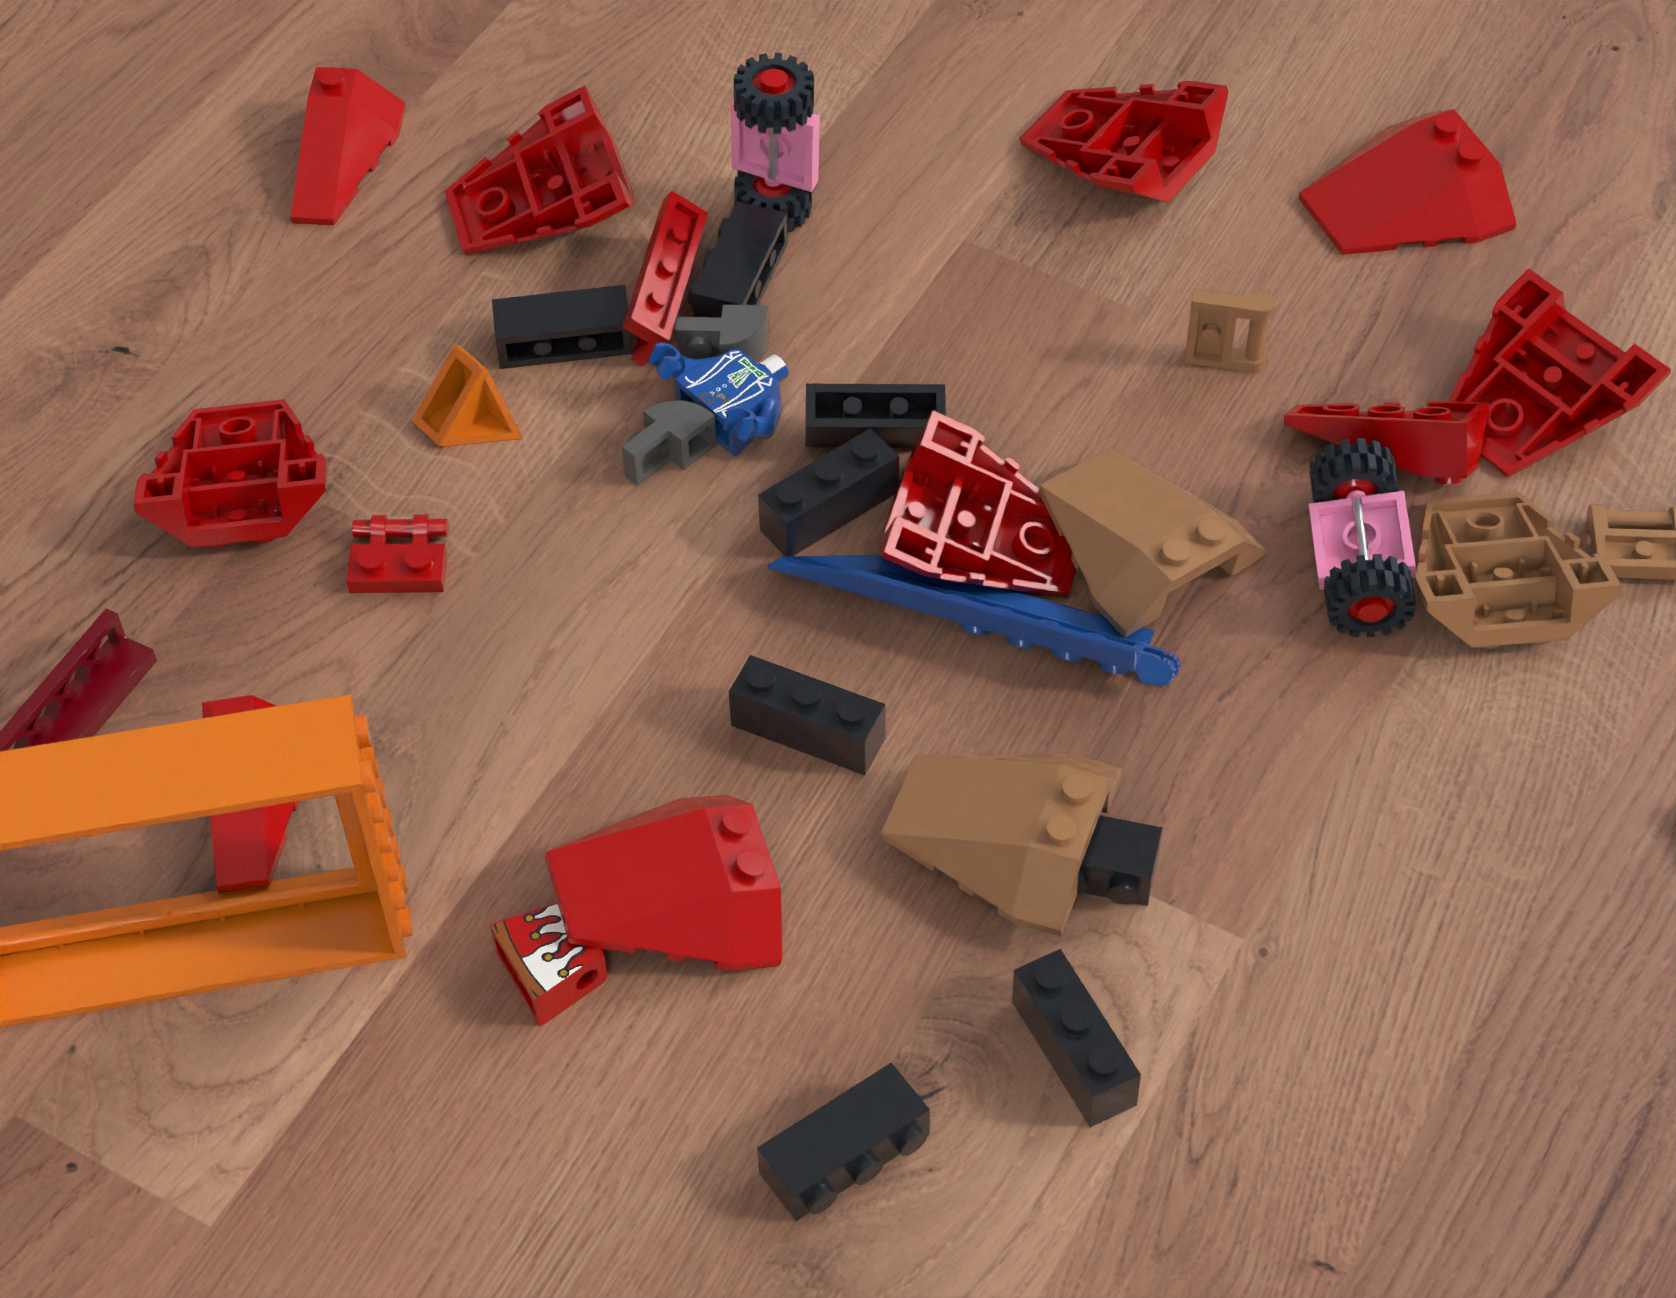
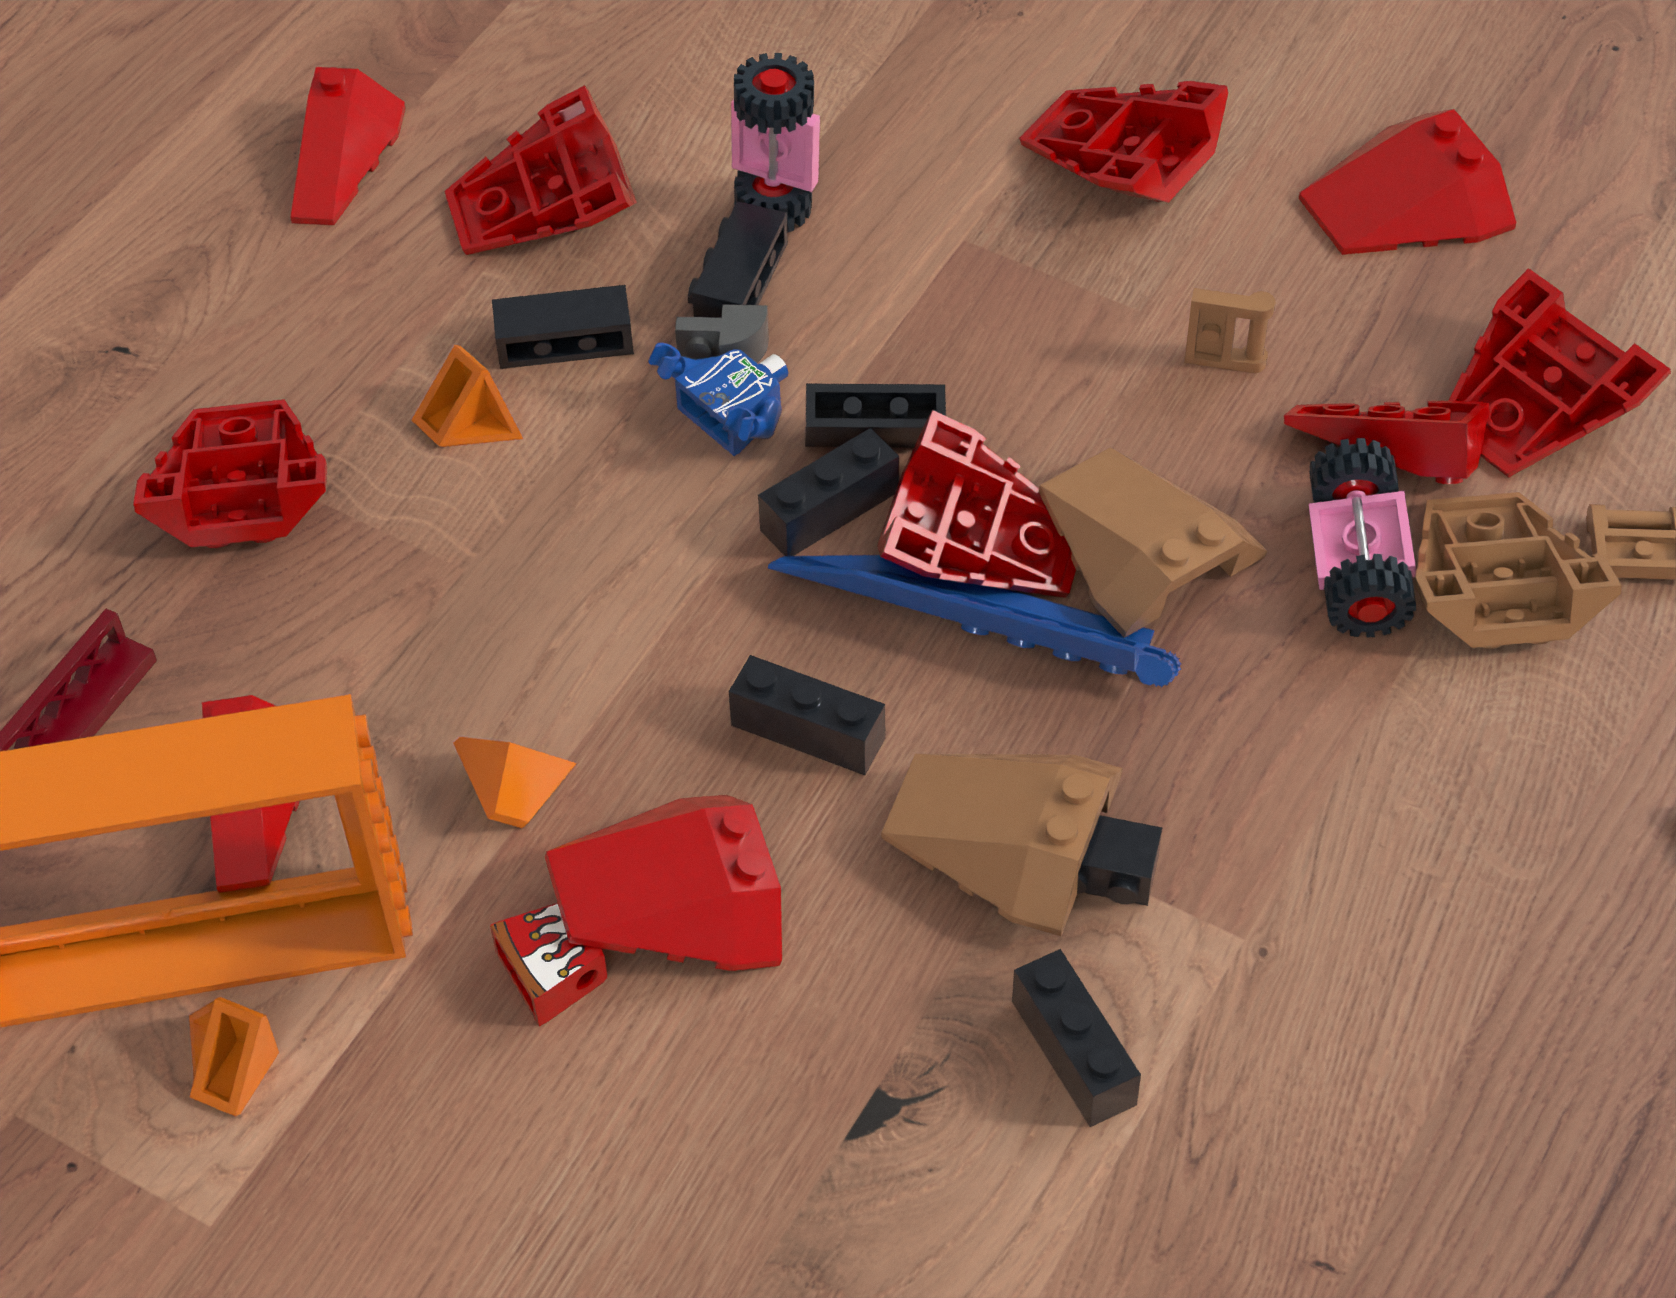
red plate [346,514,449,593] -> none
red fence [622,191,708,367] -> none
dark grey brick [622,400,717,486] -> none
black brick [757,1062,930,1221] -> none
none -> orange slope [189,997,279,1117]
none -> orange slope [453,737,577,828]

